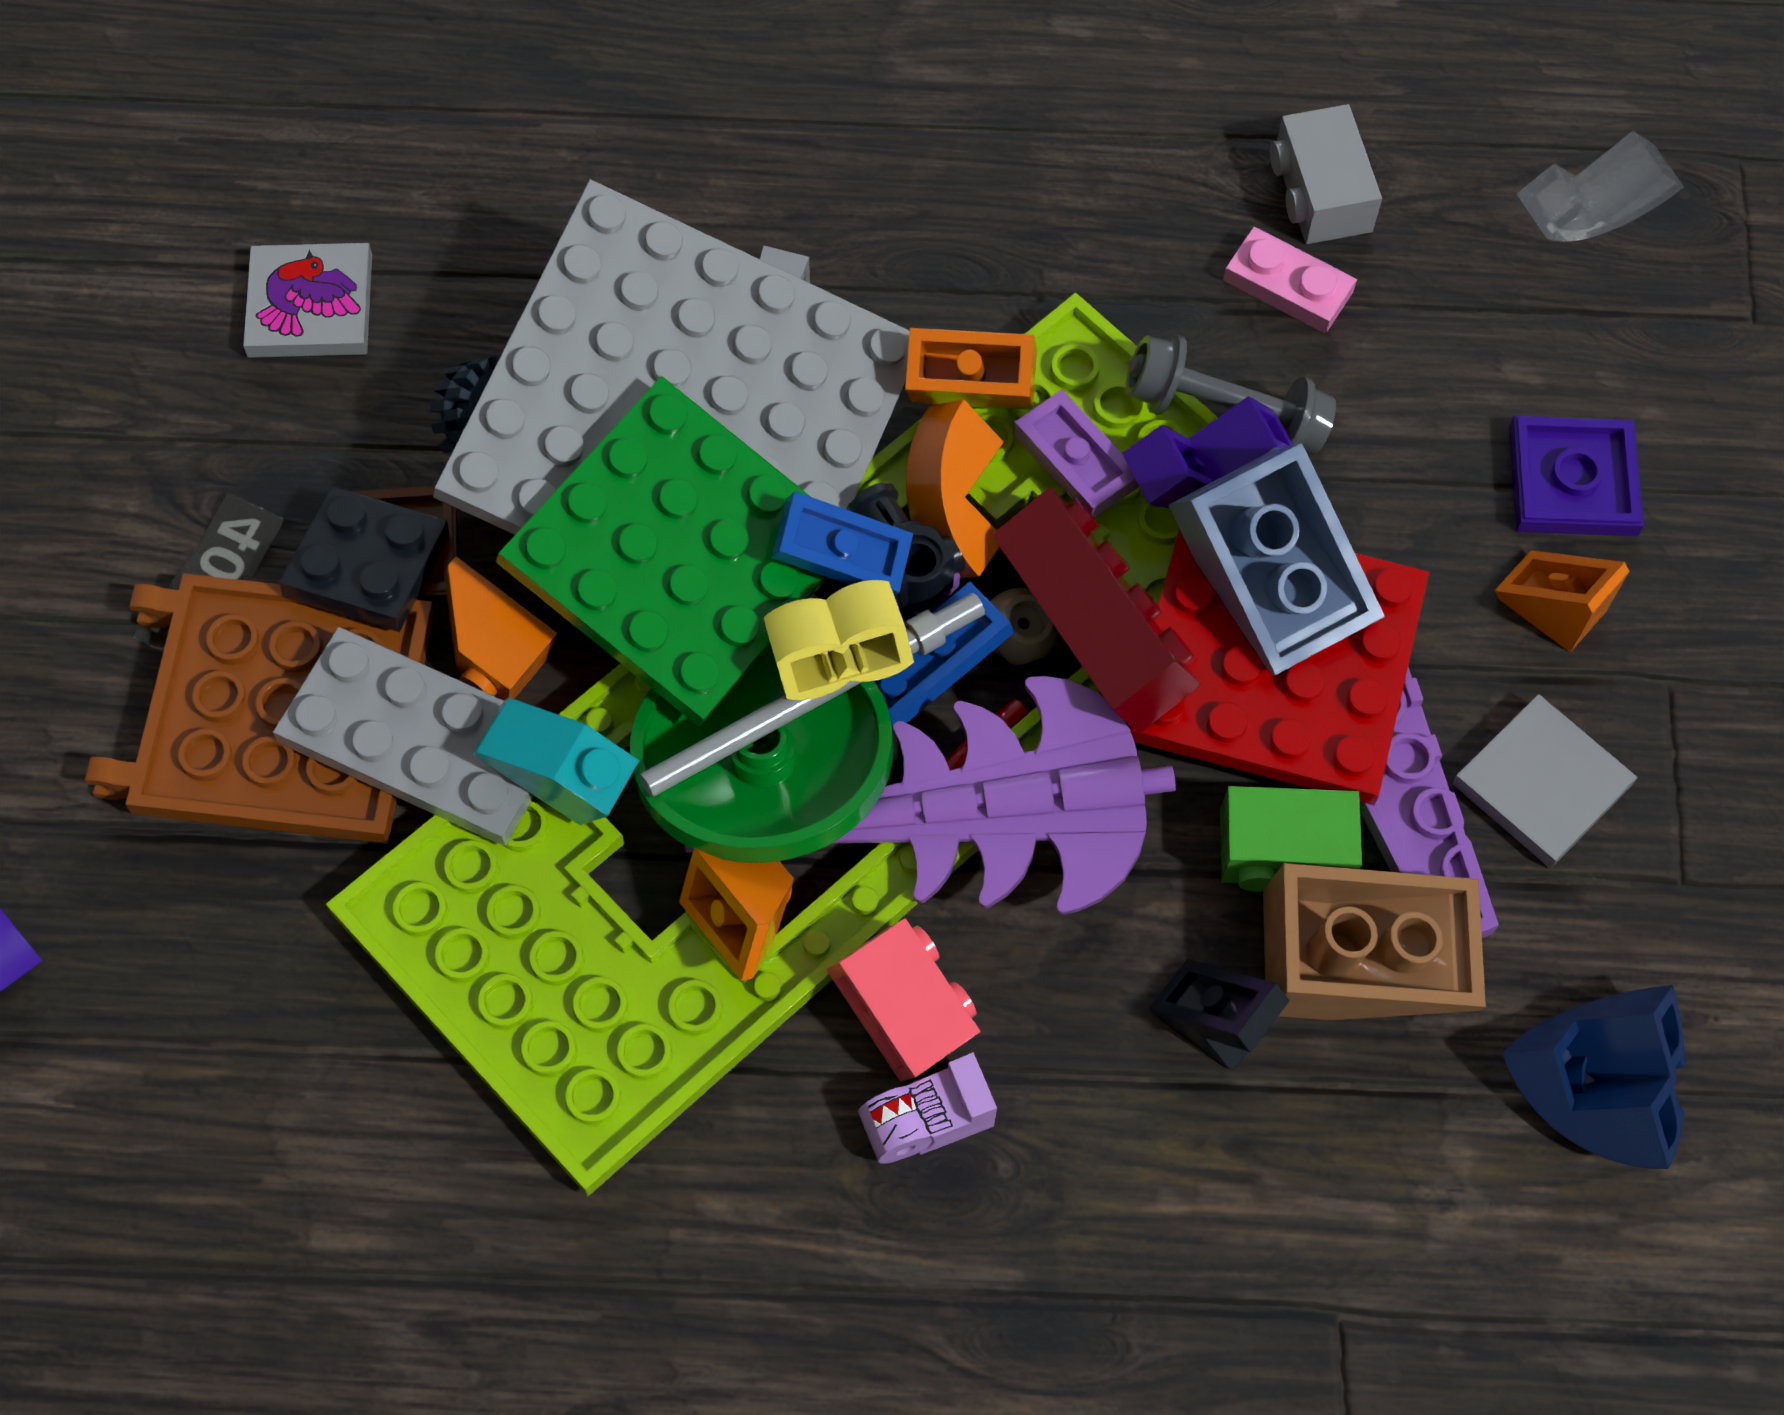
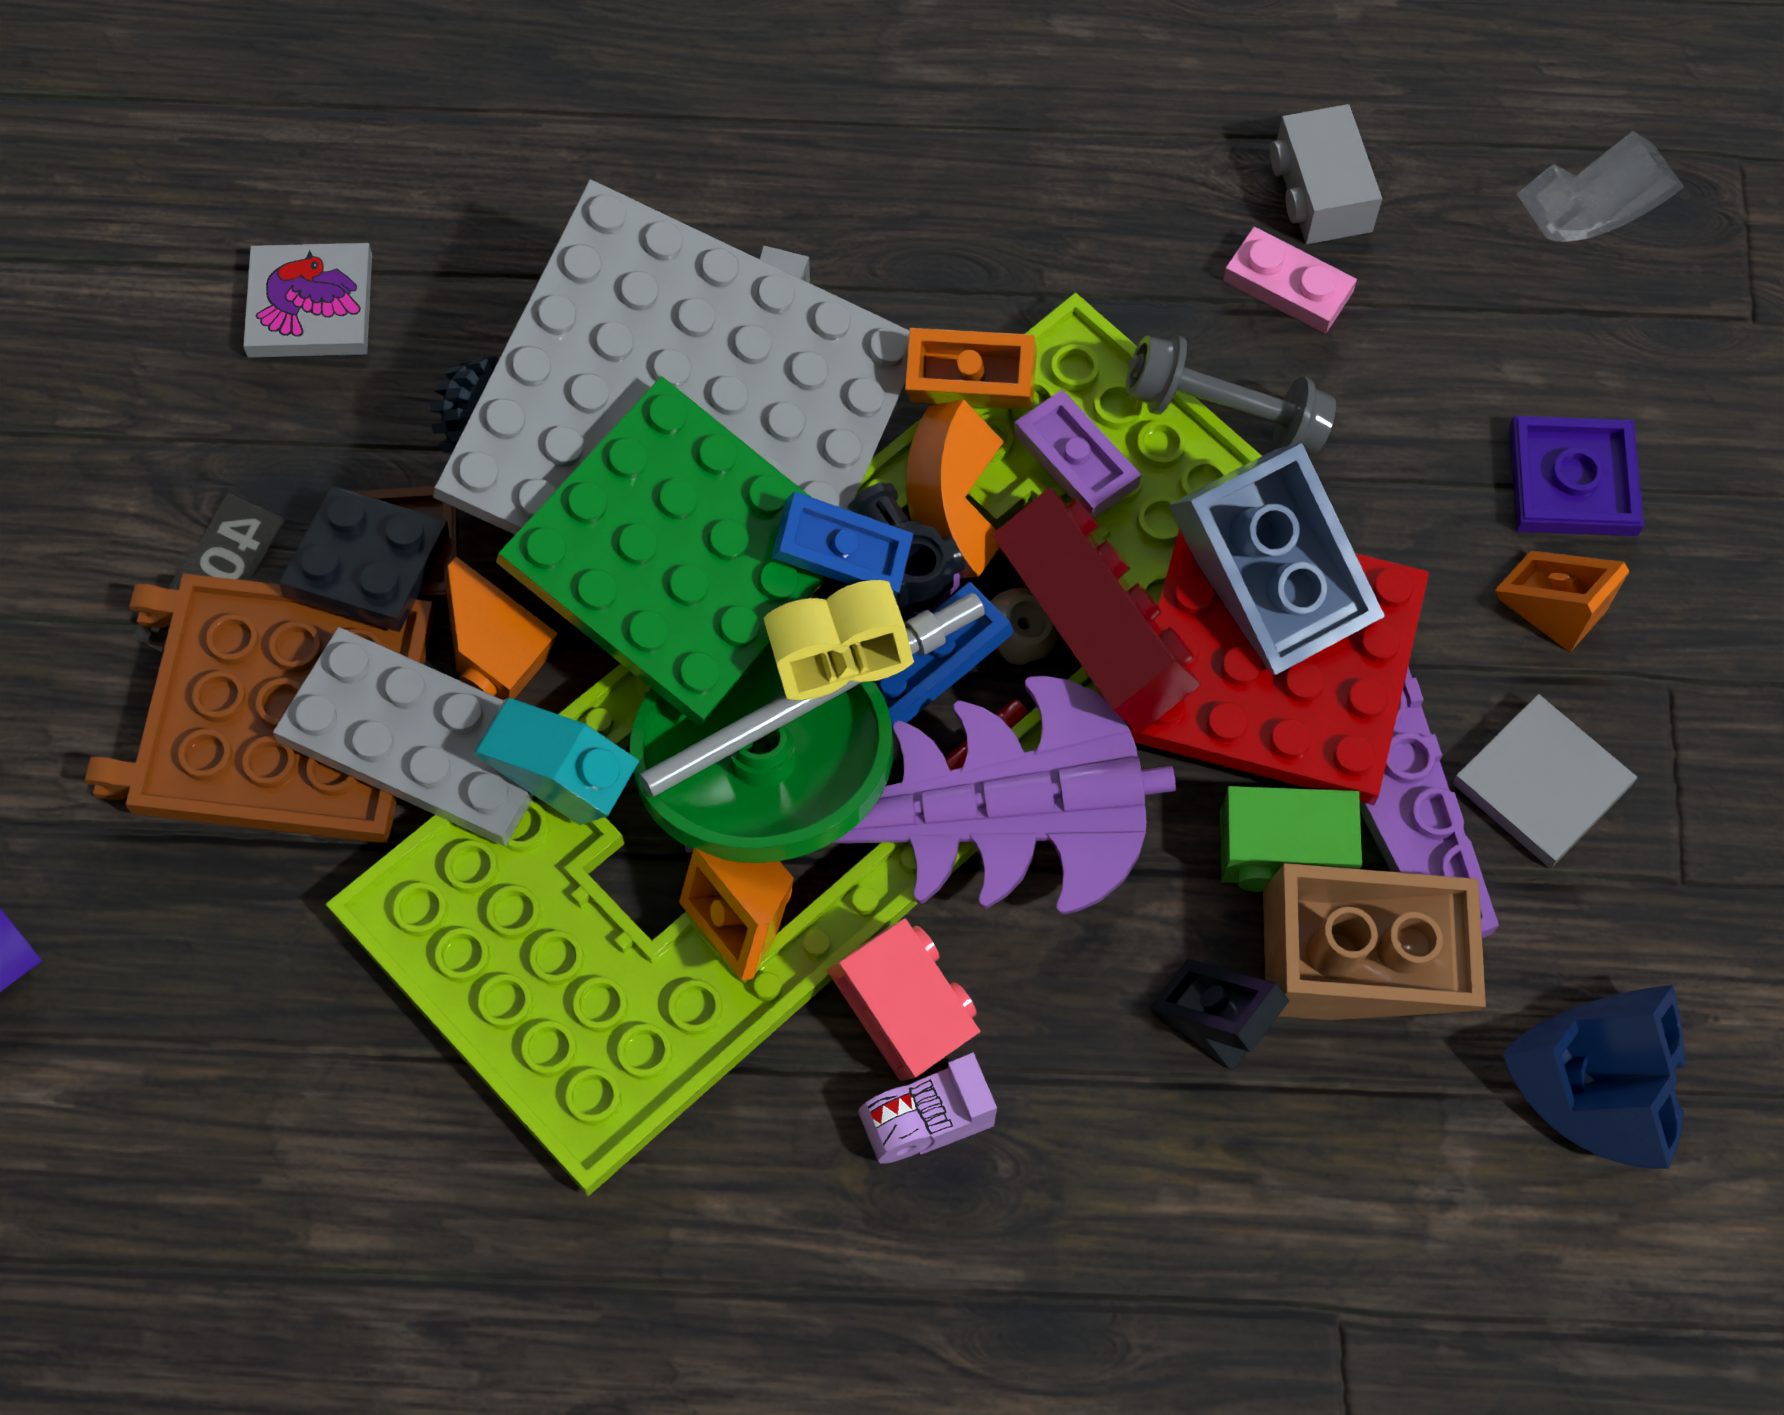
dark purple brick [1122,396,1293,508] -> none

